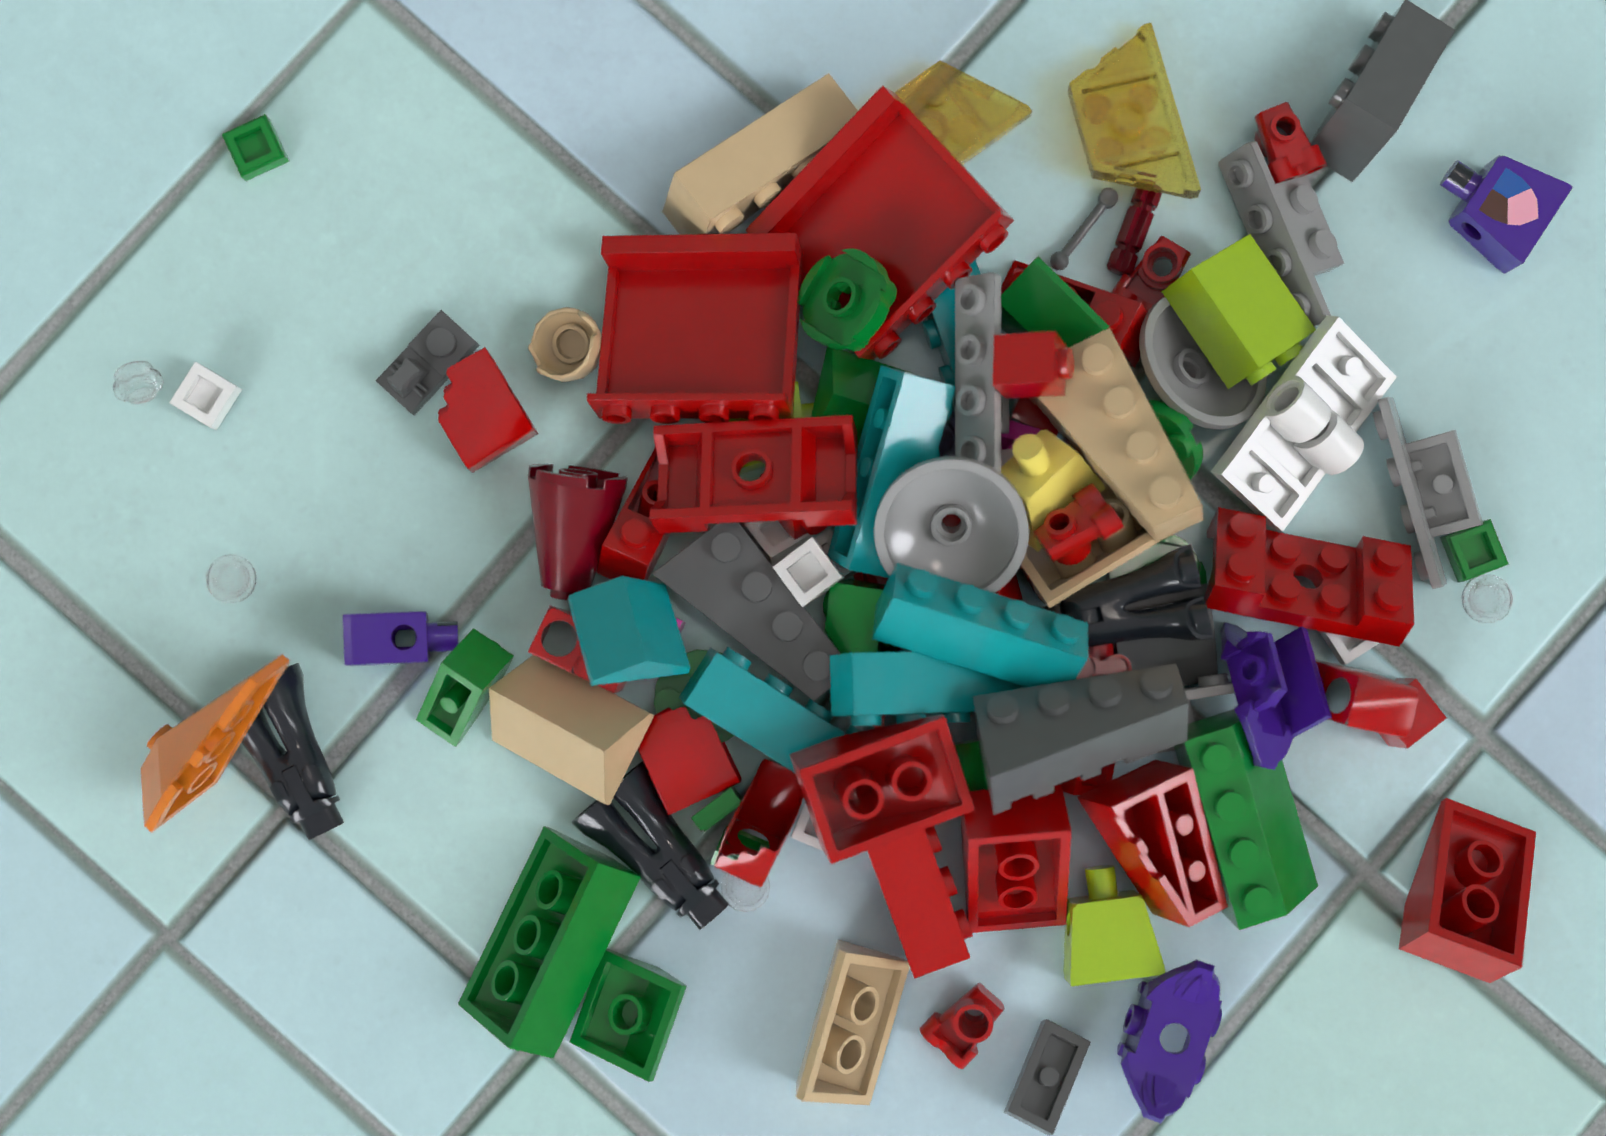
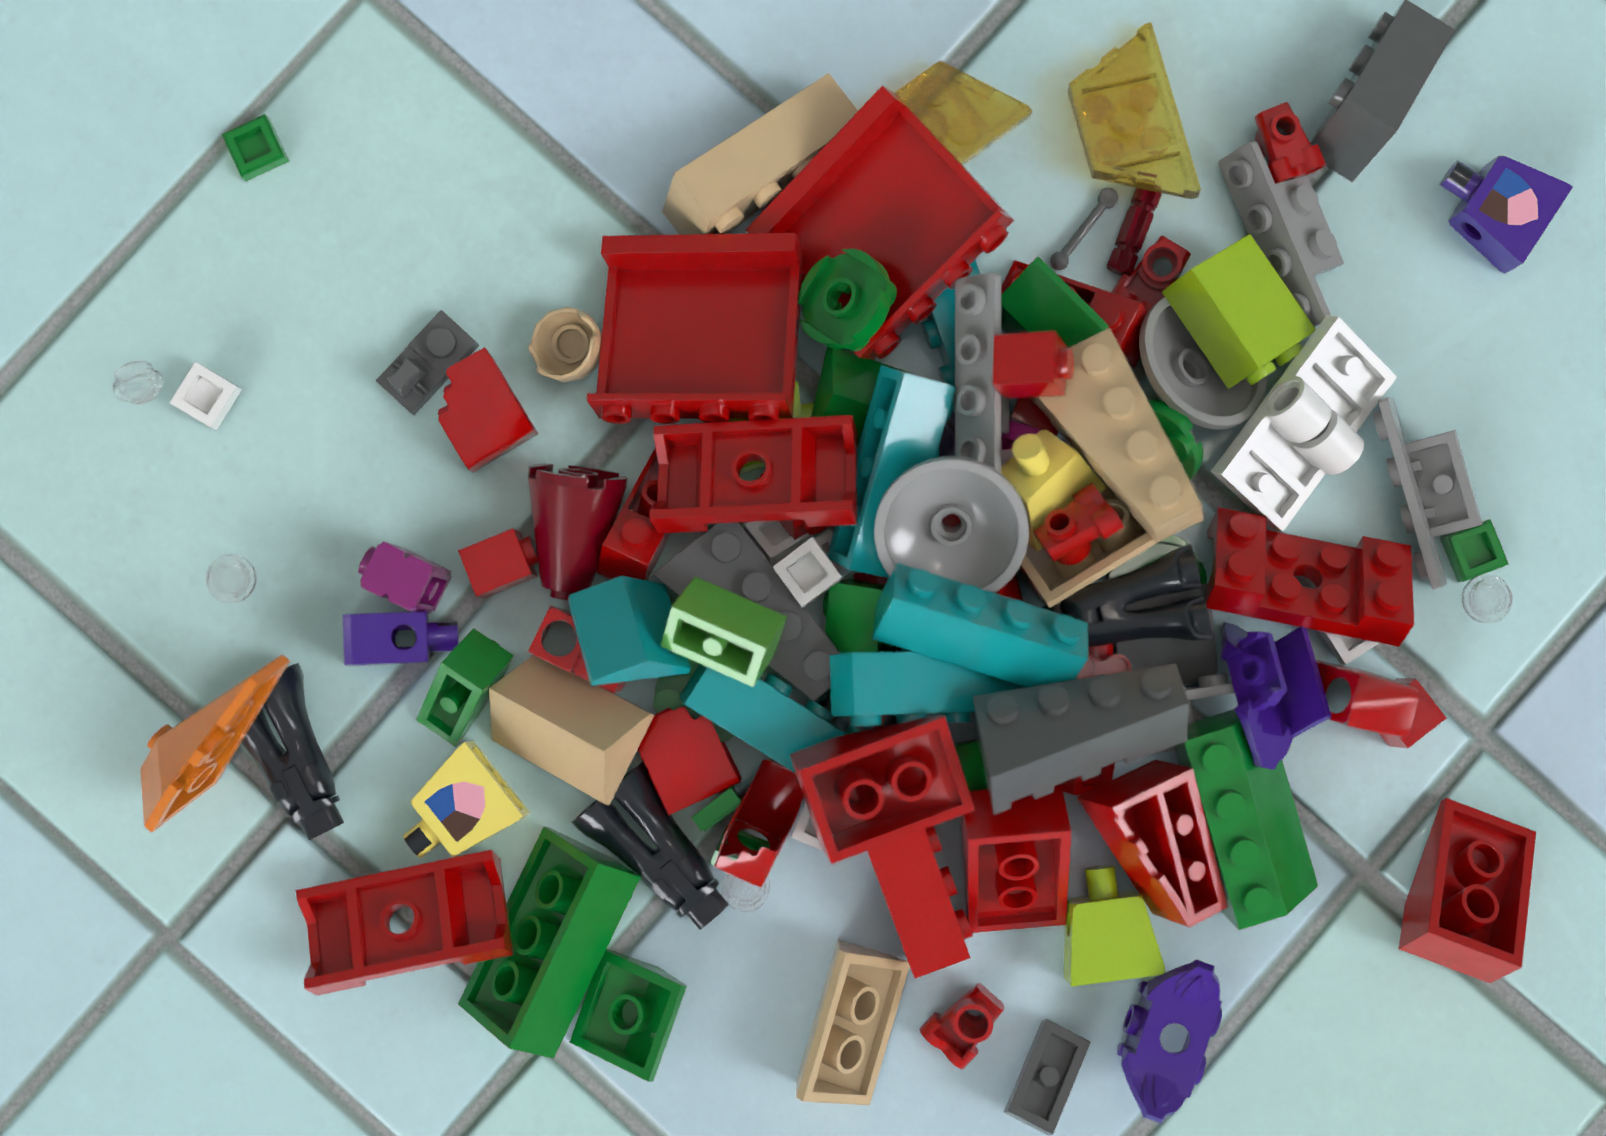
none -> red piece [296,849,513,996]
none -> magenta brick [358,542,452,614]
none -> light yellow torso [403,741,530,858]
none -> red brick [458,528,538,598]
none -> bright green brick [661,576,787,687]

